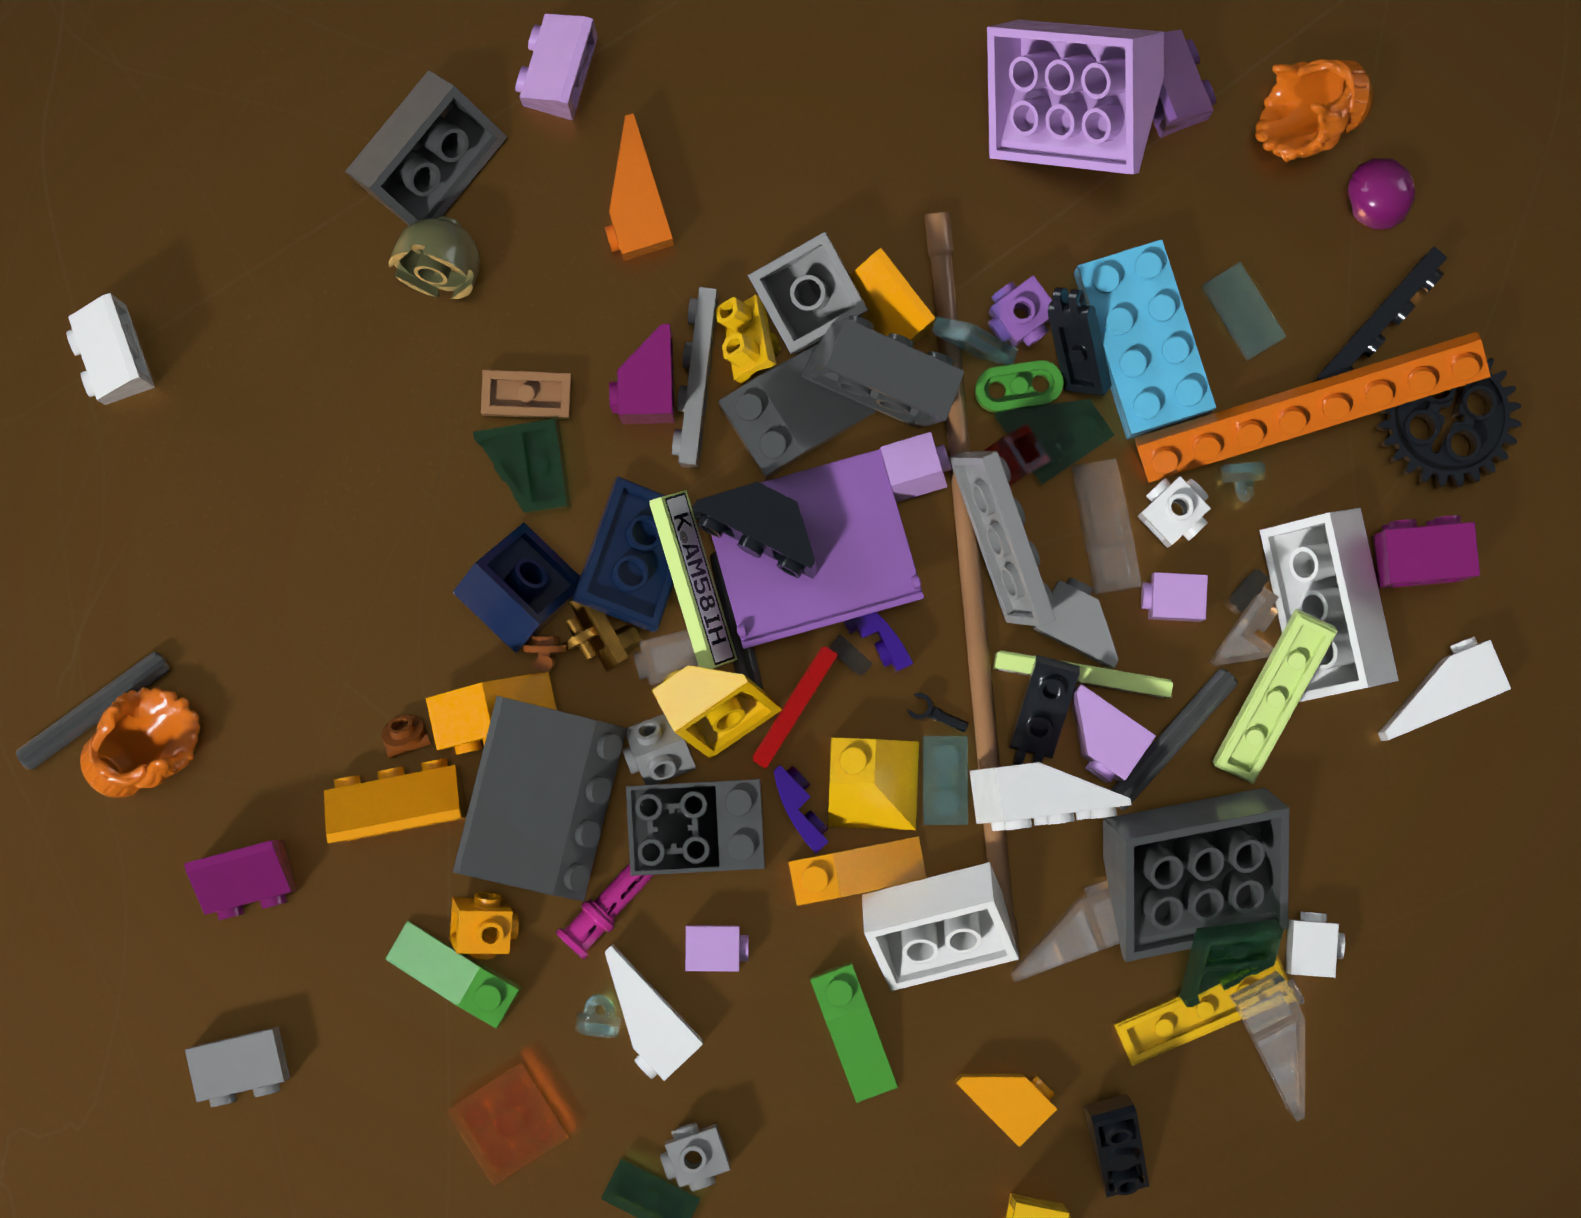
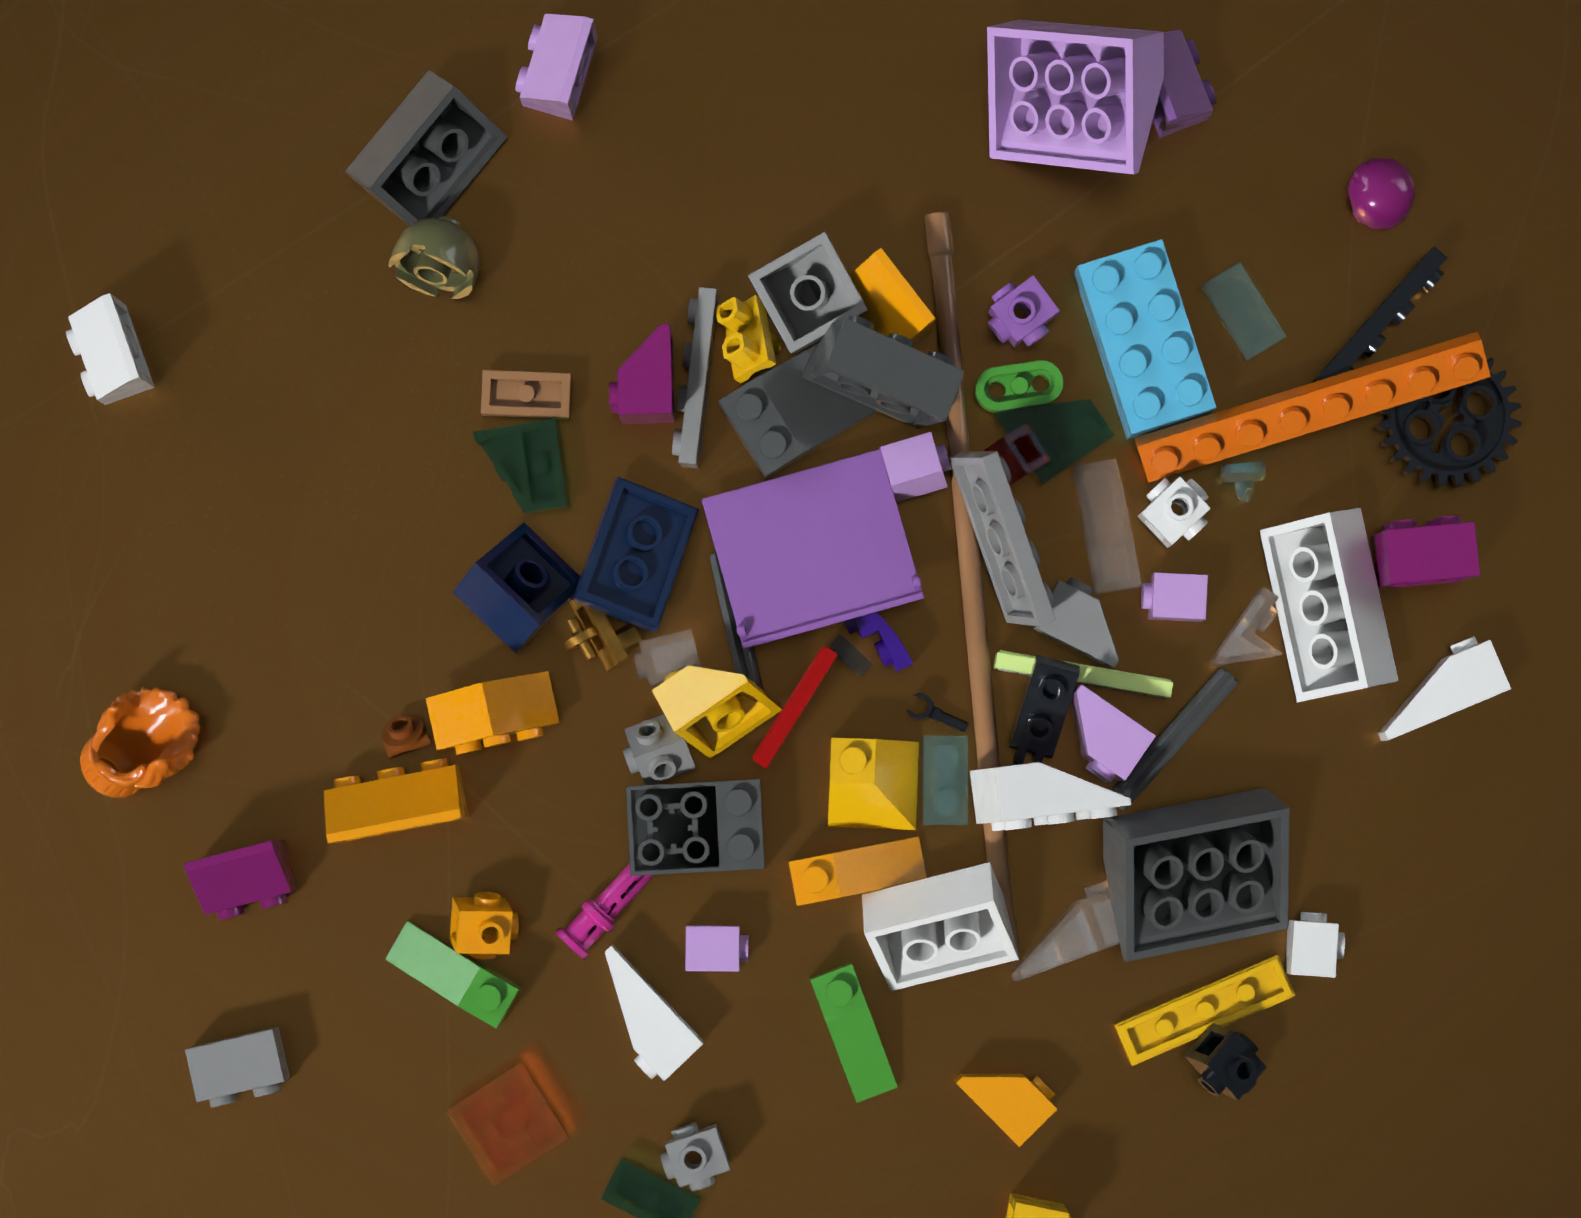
dark grey axle [16,652,170,770] -> none
dark grey slope [453,696,627,901] -> none
dark orange plate [523,635,568,673] -> none
clear light blue tile [575,994,621,1038] -> none
orange slope [604,113,674,261] -> none
tile [649,490,738,669] -> none
black slope [693,482,817,579] -> none
dark purple slope [774,765,829,854] -> none
clear light blue tile [932,316,1018,365] -> none
black hinge [1048,287,1112,396] -> none
black slope [1084,1094,1149,1198] -> none
clear green wing [1179,919,1284,1007] -> none
yellowish green tile [1212,609,1338,784] -> none
clear smoke tile [1224,569,1270,615] -> none
clear slope [1229,971,1305,1122] -> none
orange hair [1255,59,1374,162] -> none
none -> black brick [1184,1023,1267,1100]

